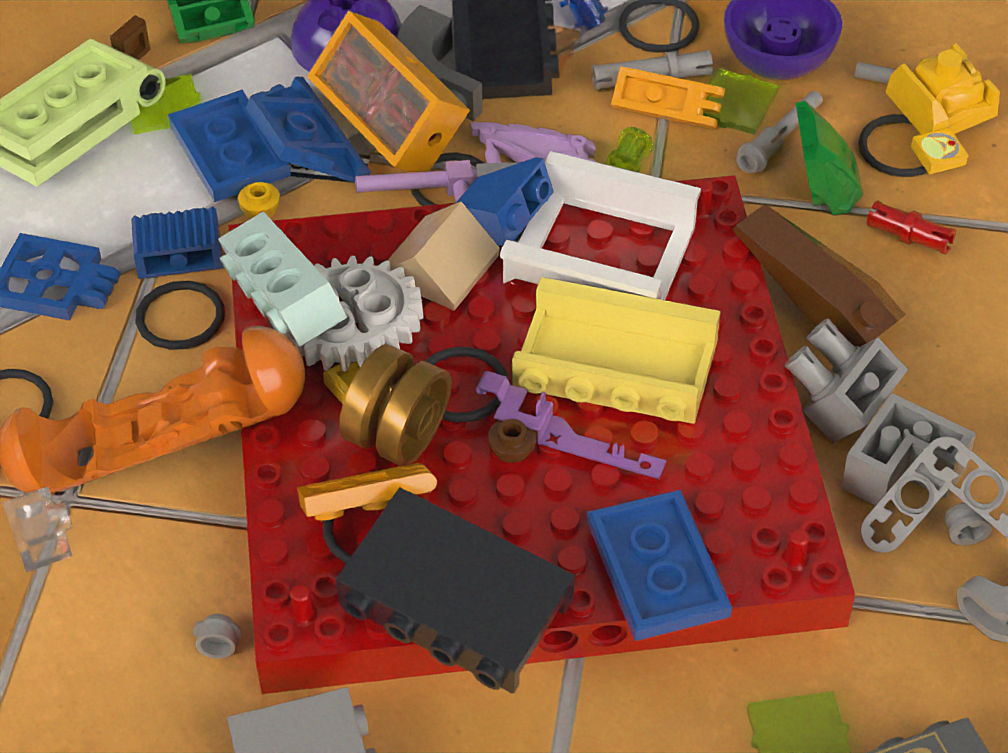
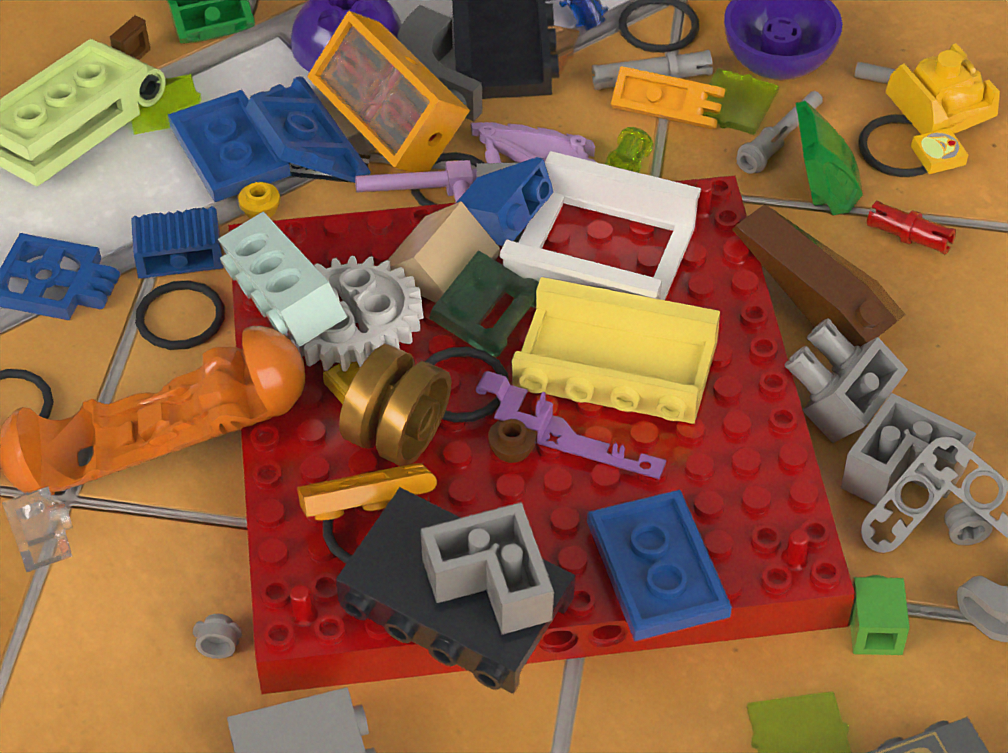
none -> light grey brick [421,503,554,634]
none -> clear green plate [429,250,539,357]
none -> bright green brick [850,575,910,655]

